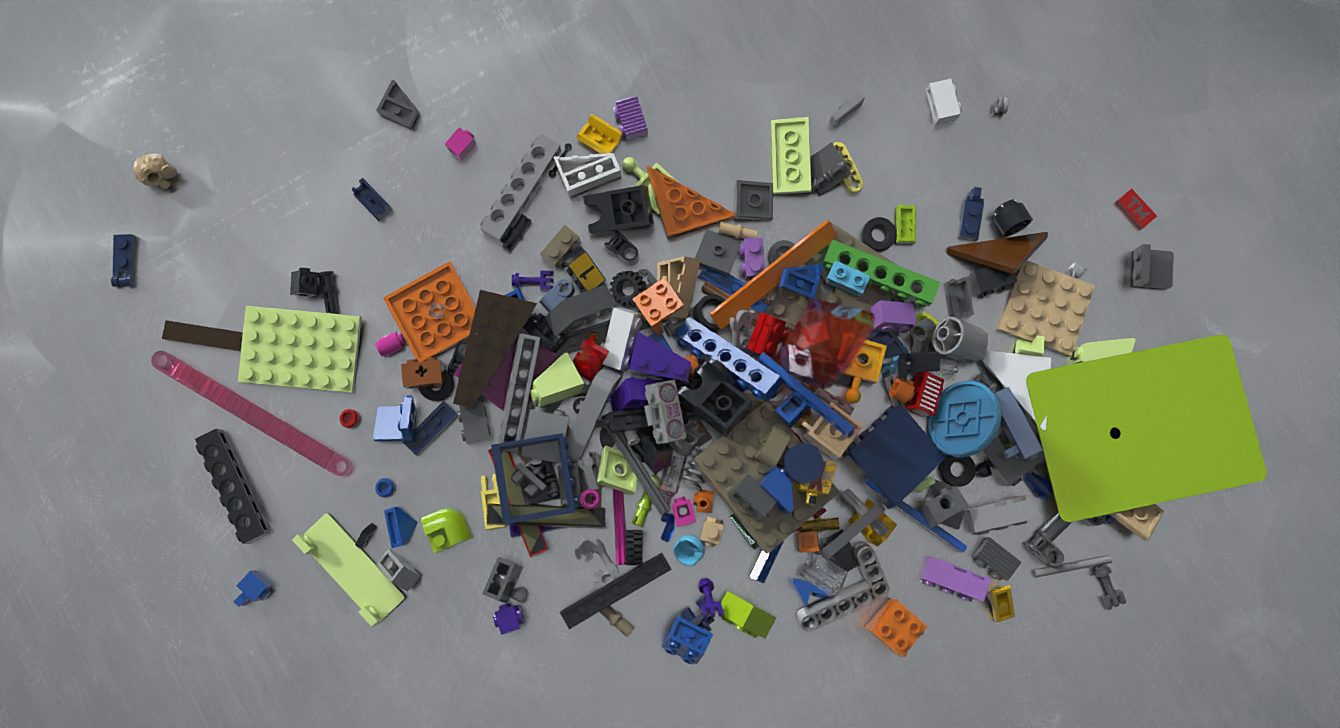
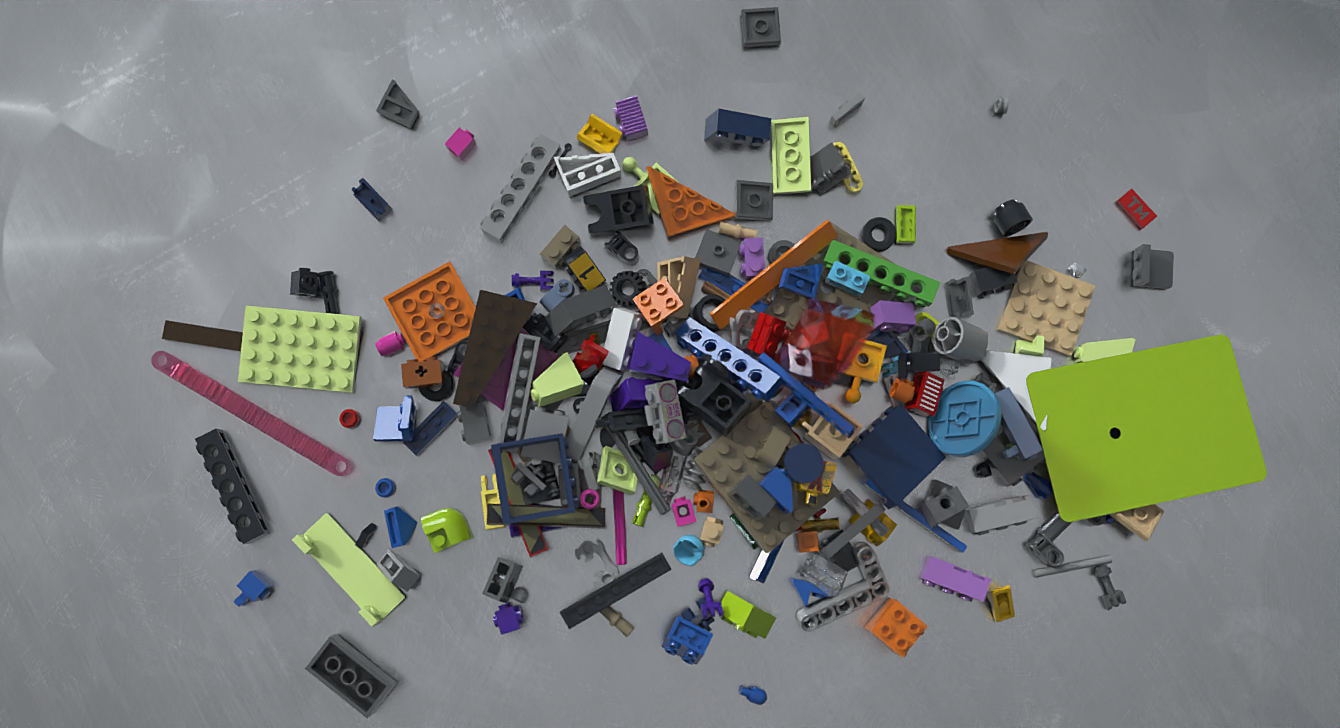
dark blue plate [111,234,135,287] -> none
tan animal [133,154,178,189] -> none
black pin [501,214,532,252] -> none
black tyre [626,530,643,566] -> none
clear blue arm [660,512,675,542] -> none
light grey pin [817,387,854,415] -> none
yellowish green tile [914,476,935,493] -> none
white brick [926,79,962,125] -> none
black tyre [940,455,976,487] -> none
dark blue hinge [958,187,984,241] -> none
dark grey brick [973,537,1022,581] -> none
none -> dark grey brick [305,634,397,718]
none -> black tile [579,364,599,386]
none -> dark blue wedge [704,108,771,146]
none -> blue cylinder [739,687,767,705]
none -> dark grey plate [741,7,781,47]

